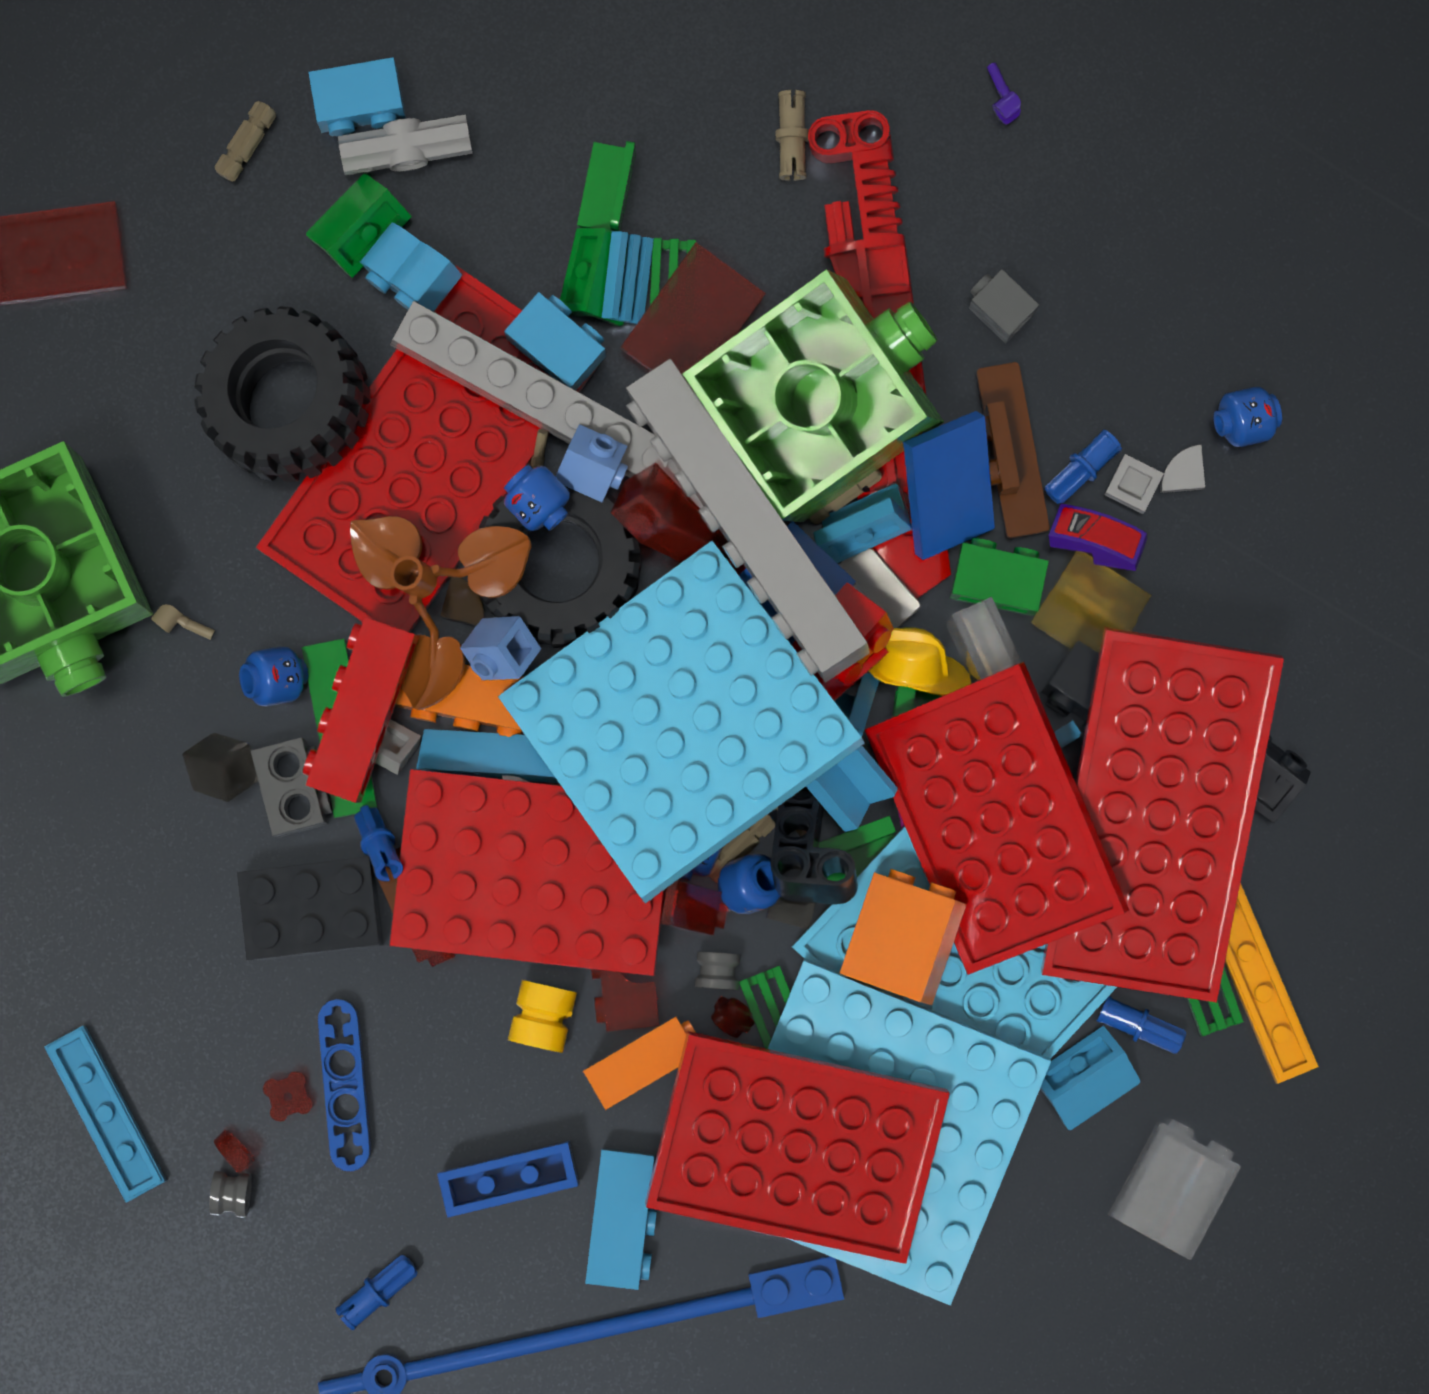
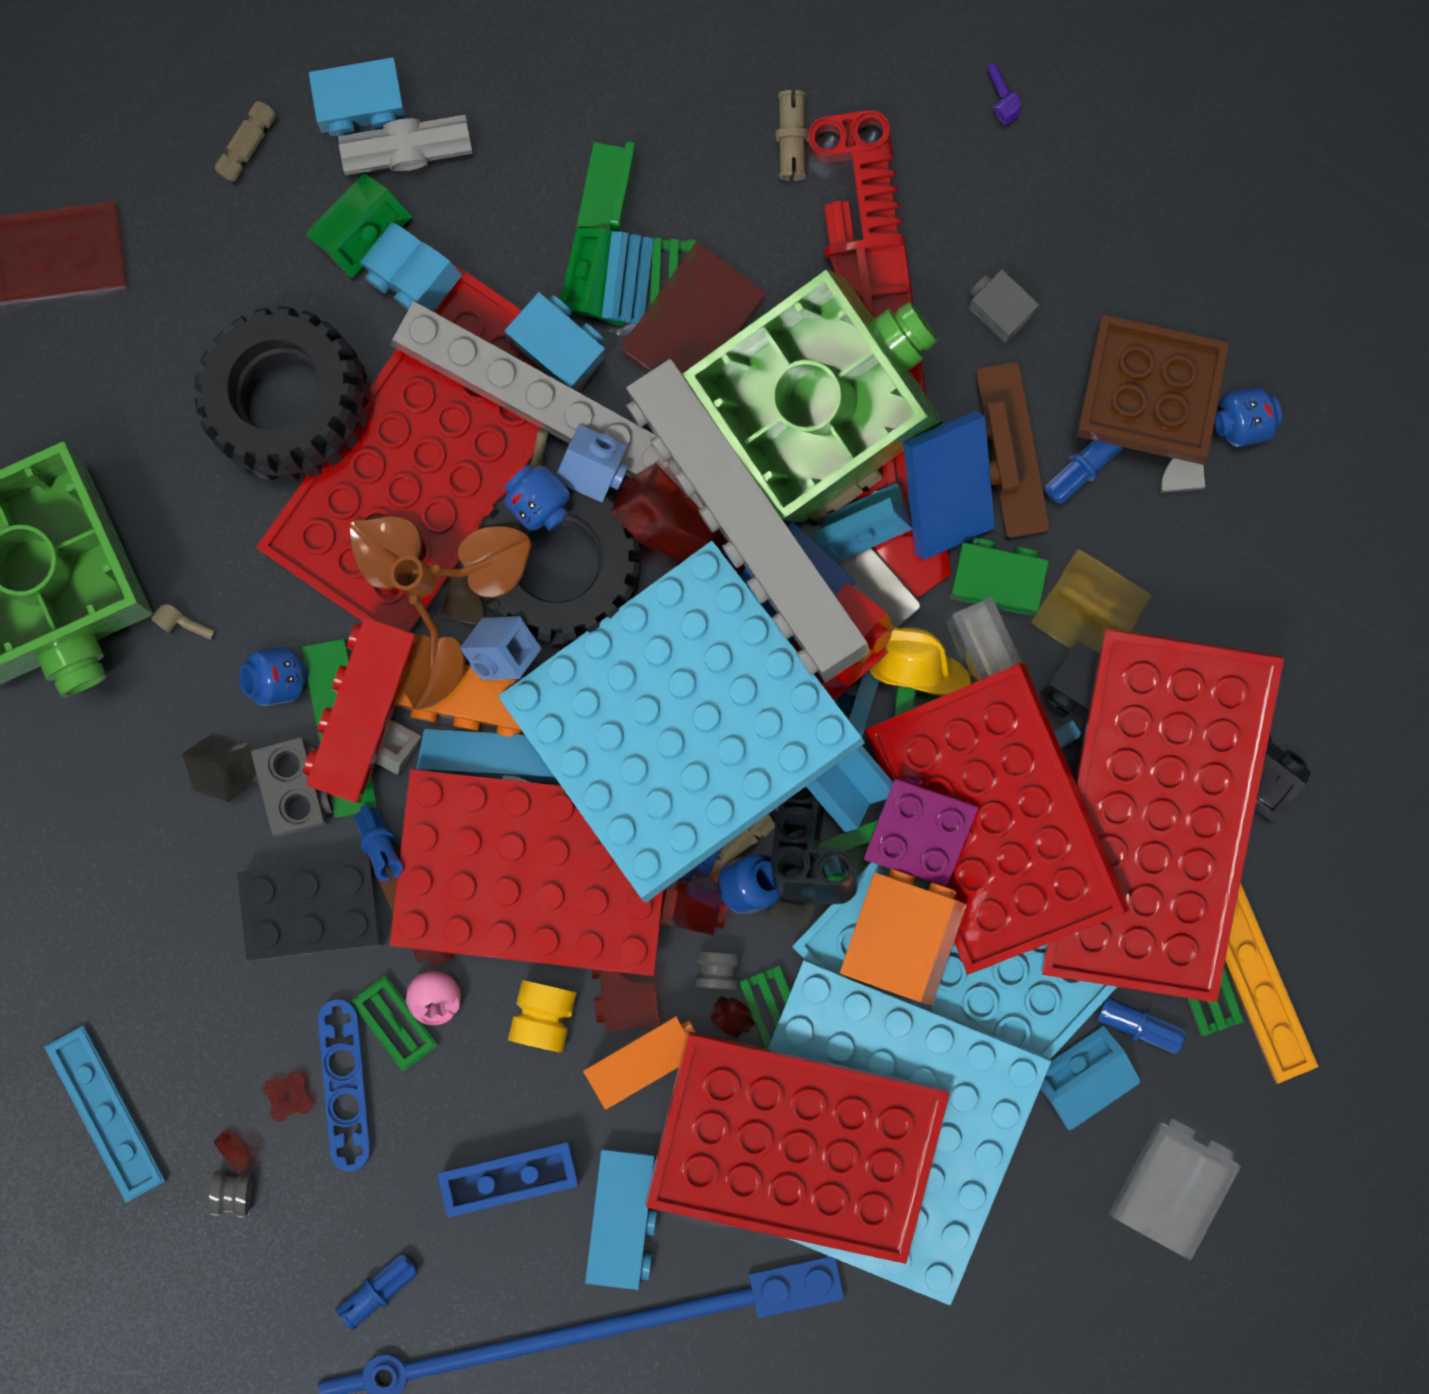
slope [1049,503,1147,571] -> none
light grey plate [1104,454,1164,514] -> none
none -> green tile [350,975,439,1072]
none -> bright pink piece [406,970,461,1025]
none -> magenta hinge [863,776,978,887]
none -> reddish brown plate [1076,314,1229,465]

